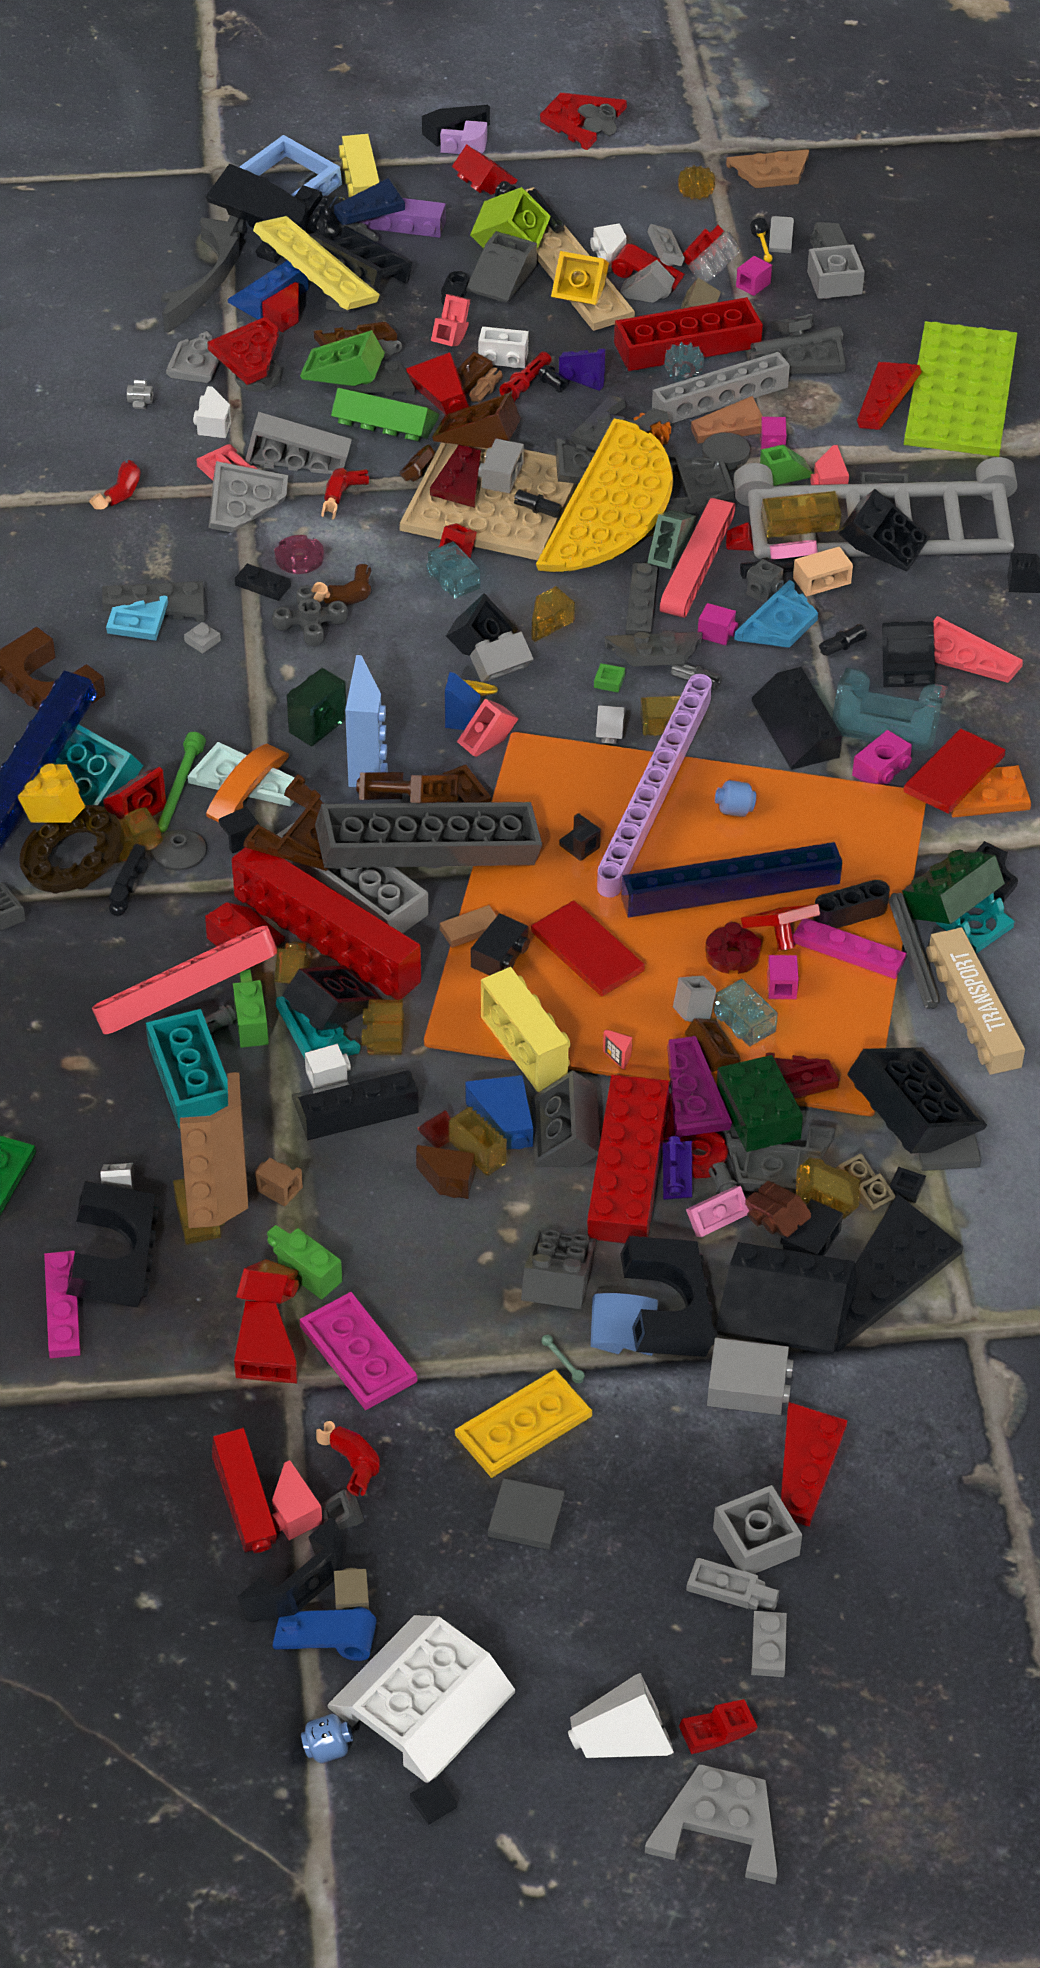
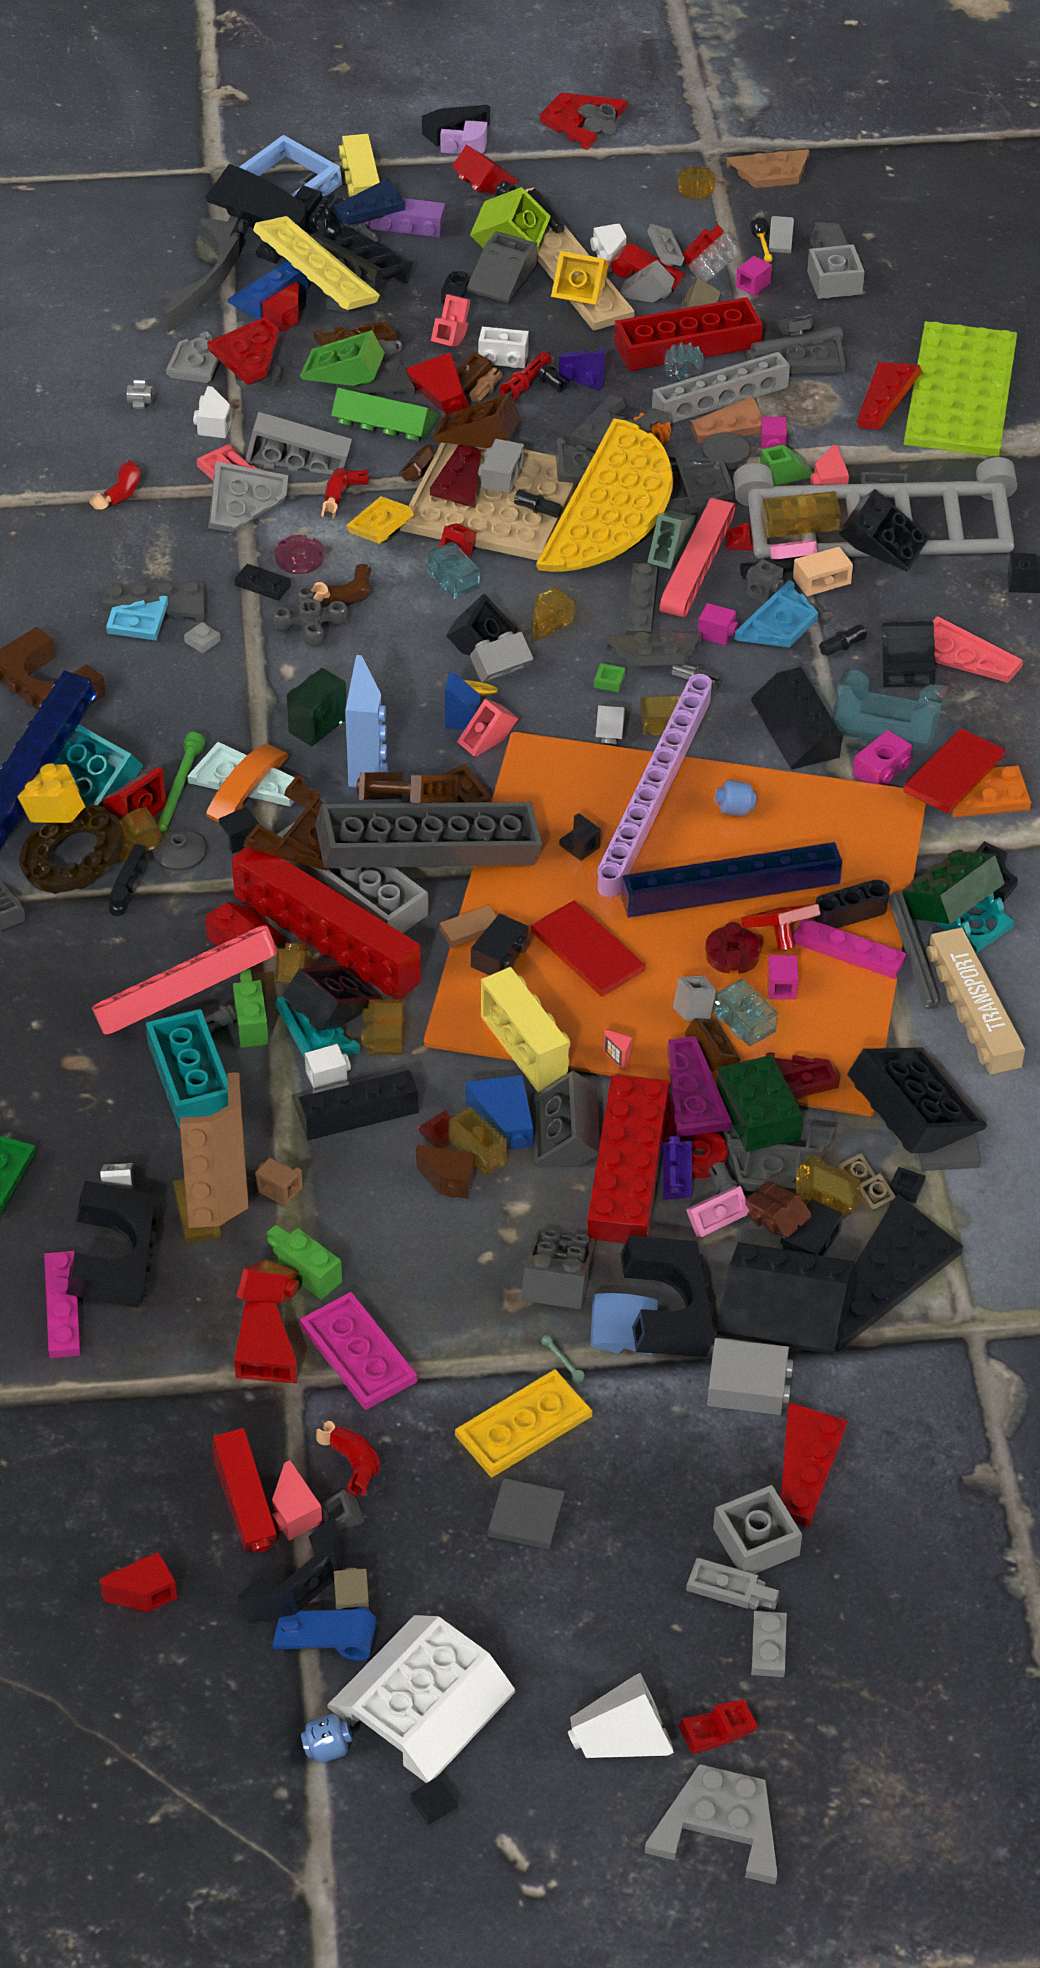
none -> red slope [99,1552,177,1612]
none -> yellow plate [346,496,414,544]

